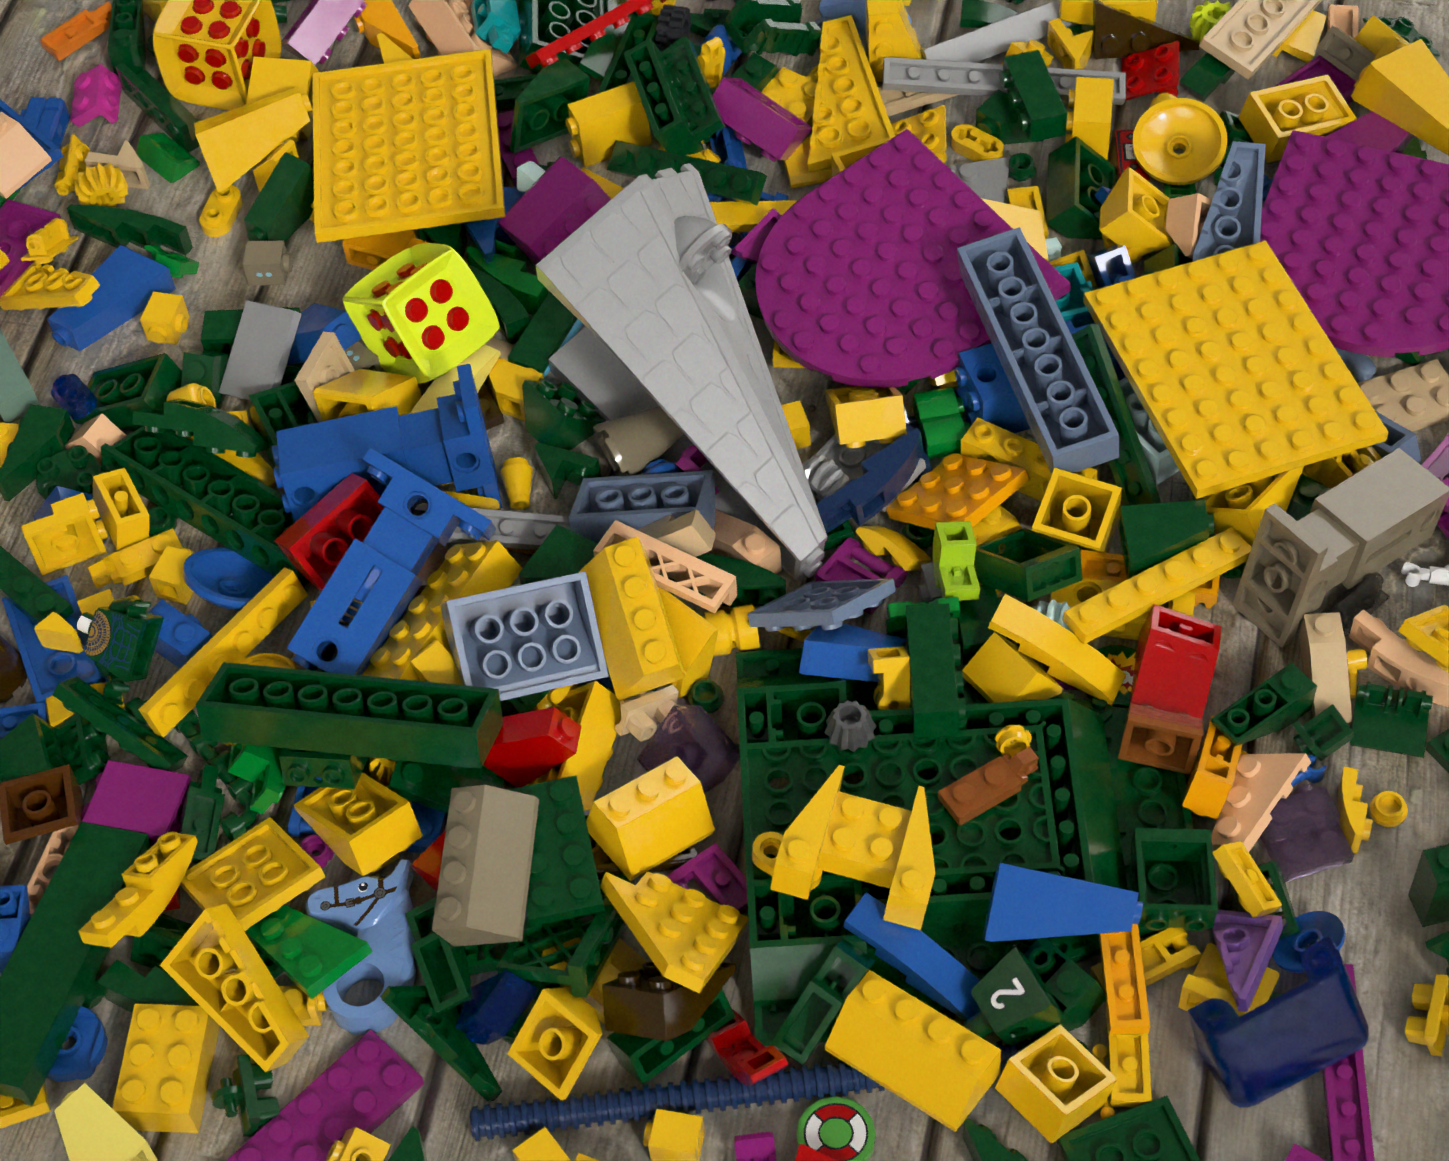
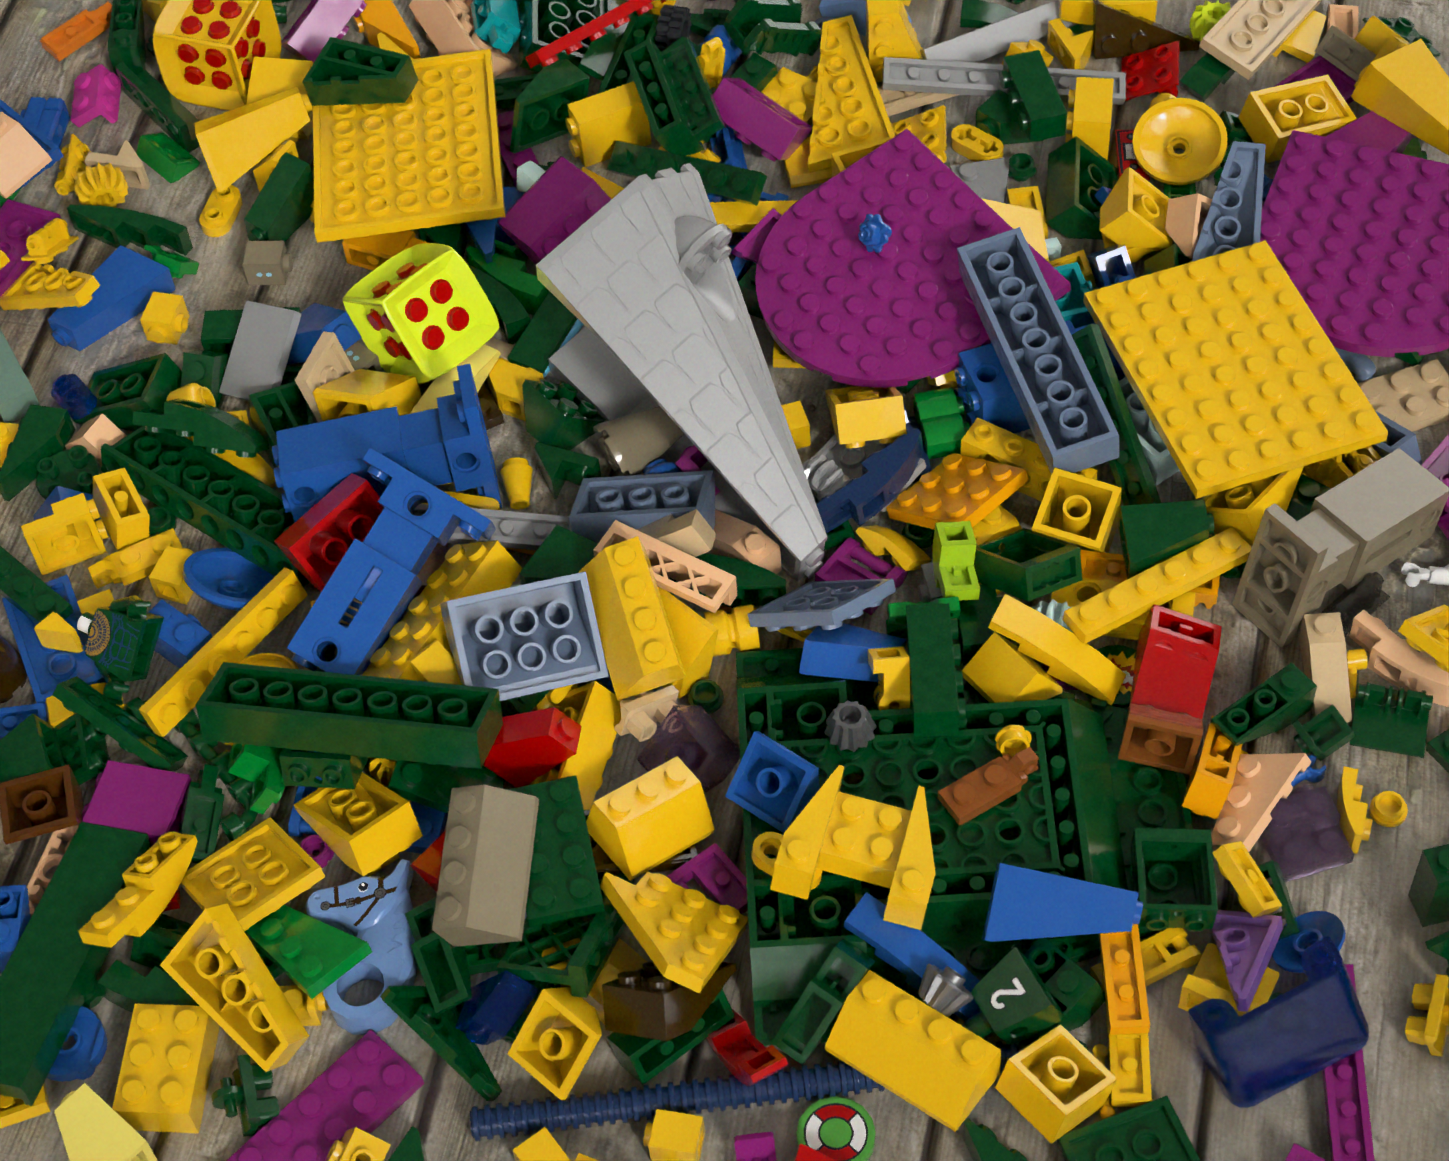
none -> dark green wedge [302,37,419,106]
none -> blue slope [725,731,819,833]
none -> blue plant [858,214,892,253]
none -> flat silver piece [918,964,973,1017]

